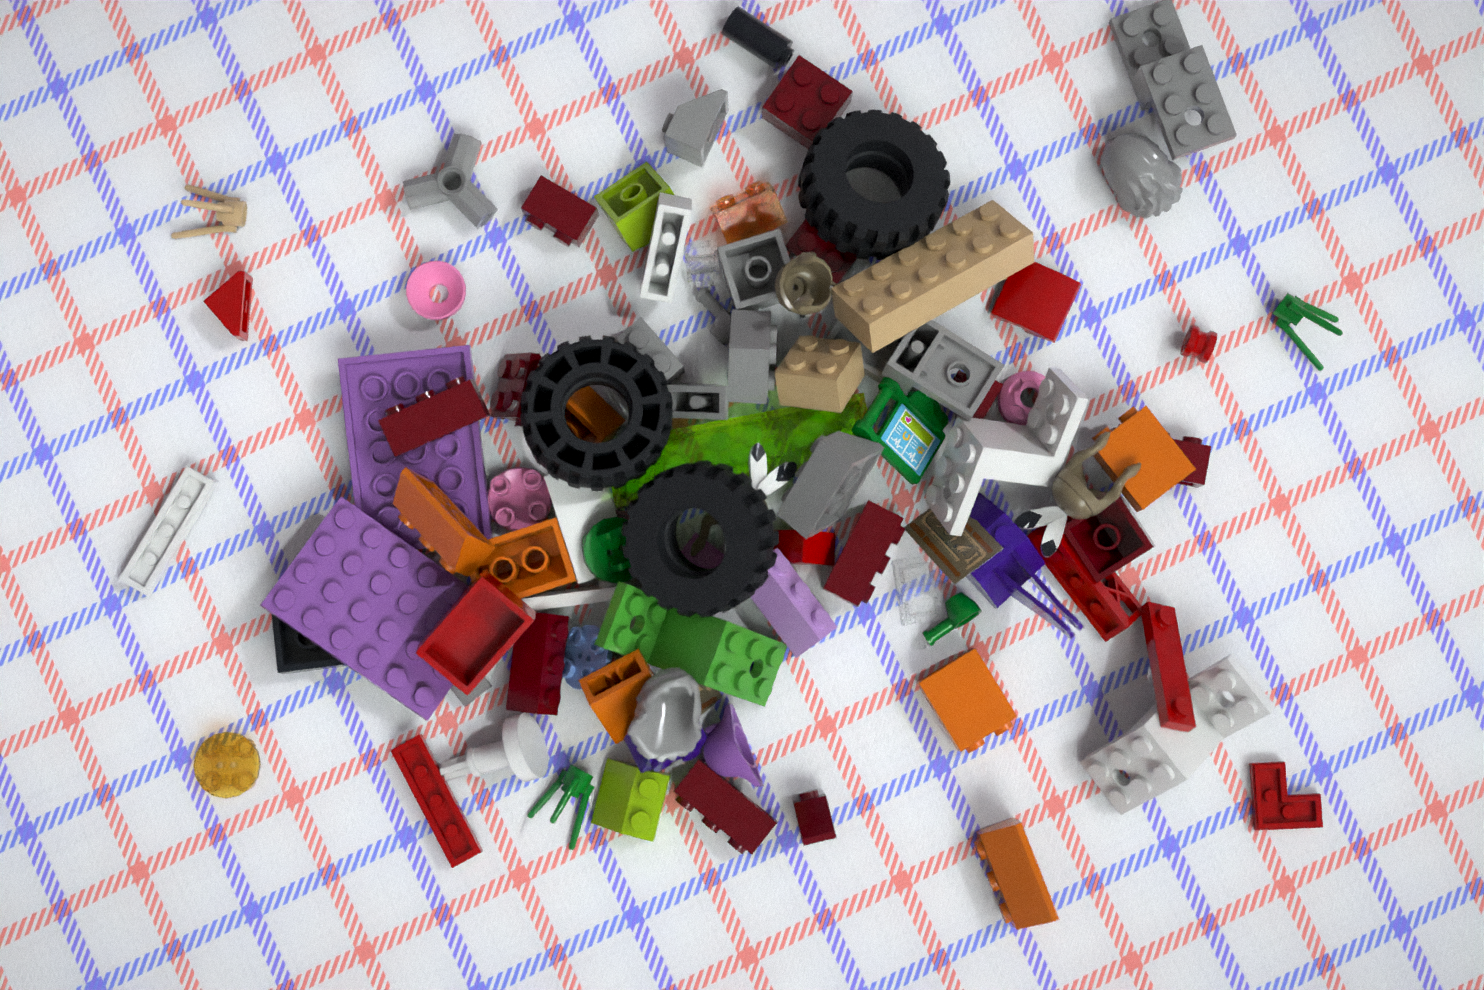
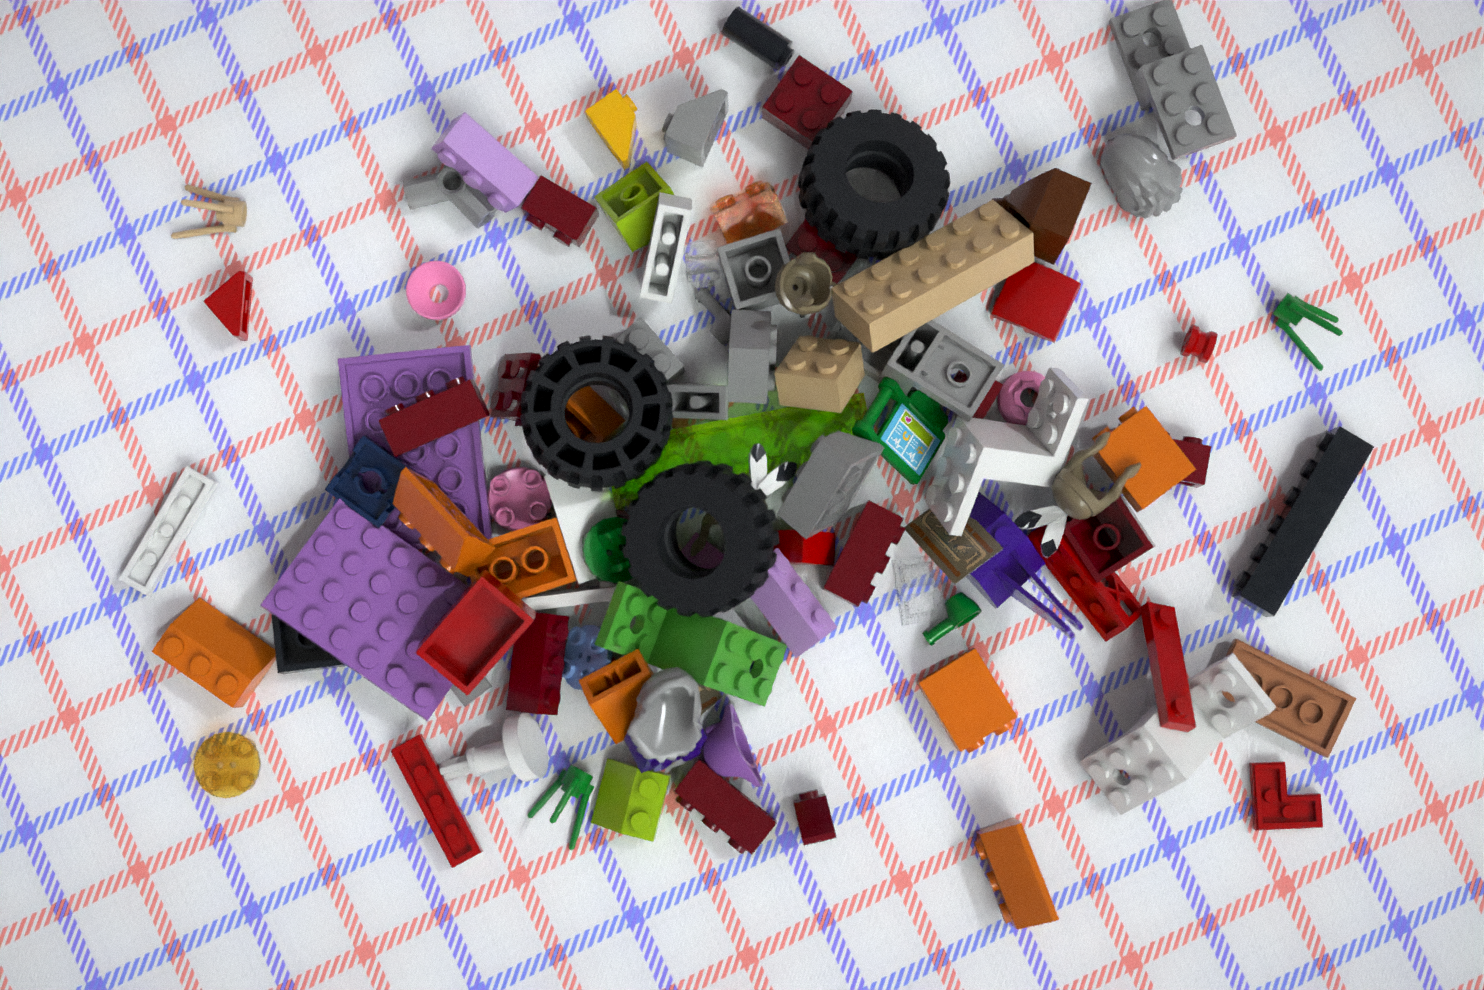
none -> orange slope [151,597,276,708]
none -> dark blue brick [325,435,420,528]
none -> lavender brick [431,112,539,213]
none -> yellow slope [585,89,638,170]
none -> reddish brown piece [992,168,1092,265]
none -> nougat plate [1222,639,1356,758]
none -> black brick [1232,426,1374,617]

